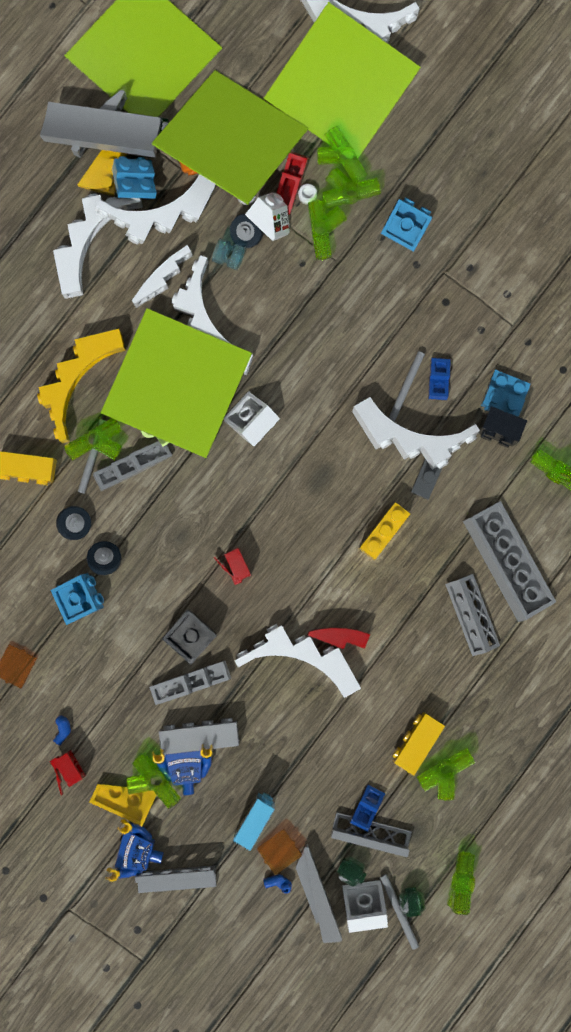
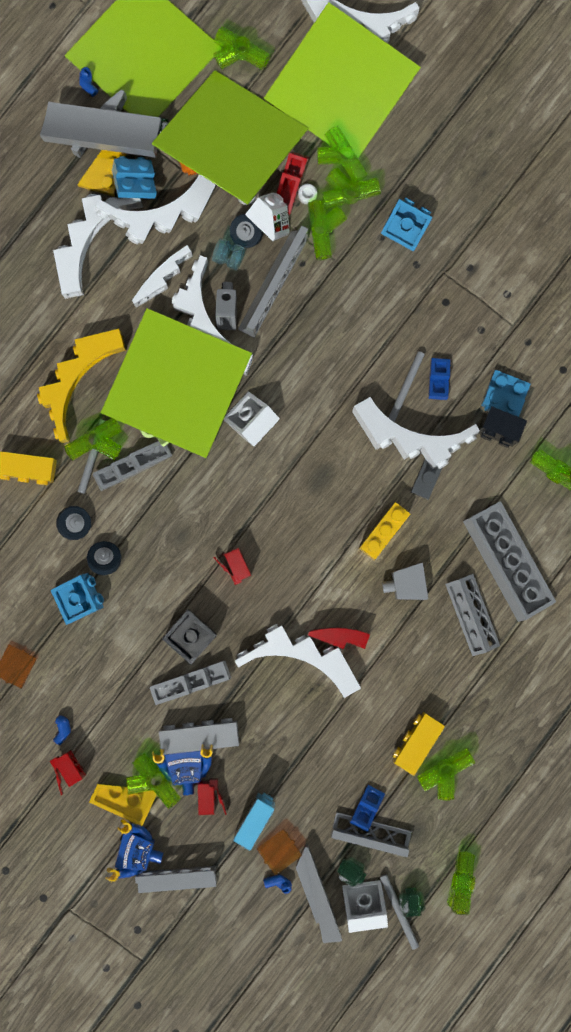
none -> blue arm [79,67,98,97]
none -> red piece [198,778,227,815]
none -> clear neon green piece [214,26,271,70]
none -> light grey torso [216,282,237,330]
none -> light grey arch [238,226,308,338]
none -> light grey torso [382,563,428,600]

